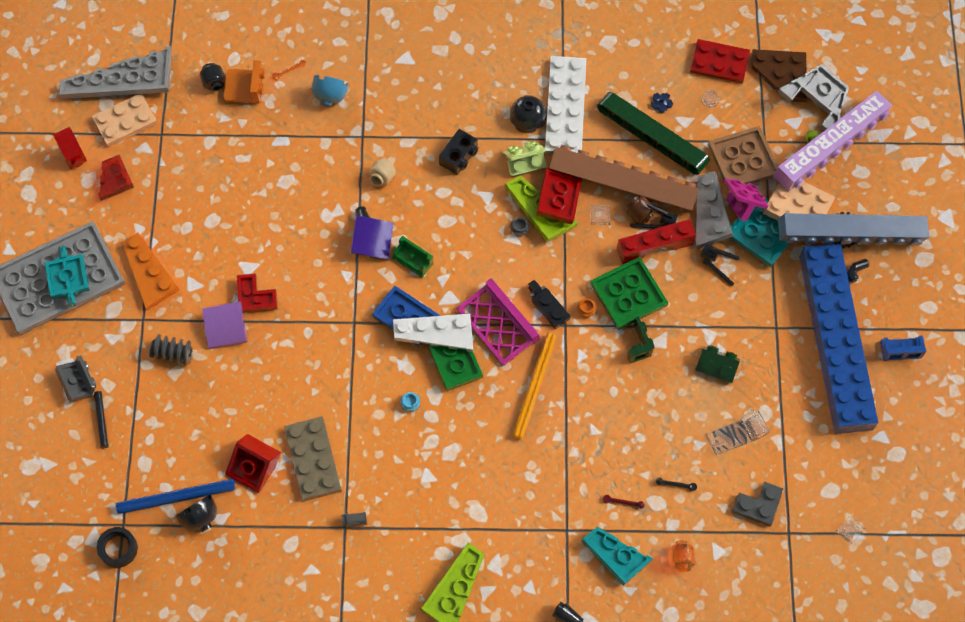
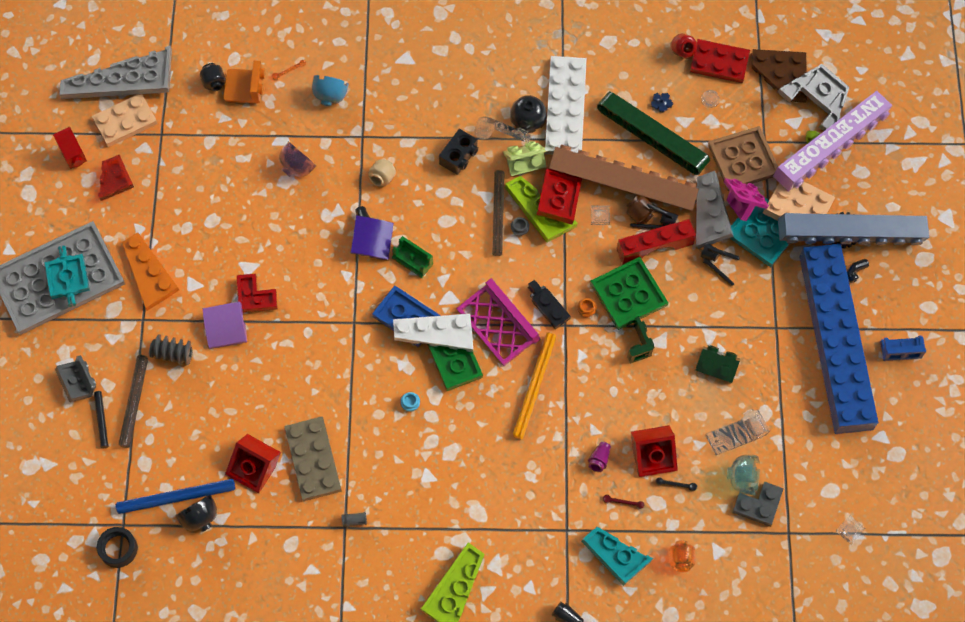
none -> clear smoke axle [119,355,148,448]
none -> cylinder [279,141,316,177]
none -> clear door [474,116,530,143]
none -> clear smoke axle [492,170,504,256]
none -> magenta cone [588,442,611,472]
none -> red slope [631,425,678,477]
none -> red head [671,33,697,58]
none -> clear light blue cylinder [727,455,760,495]

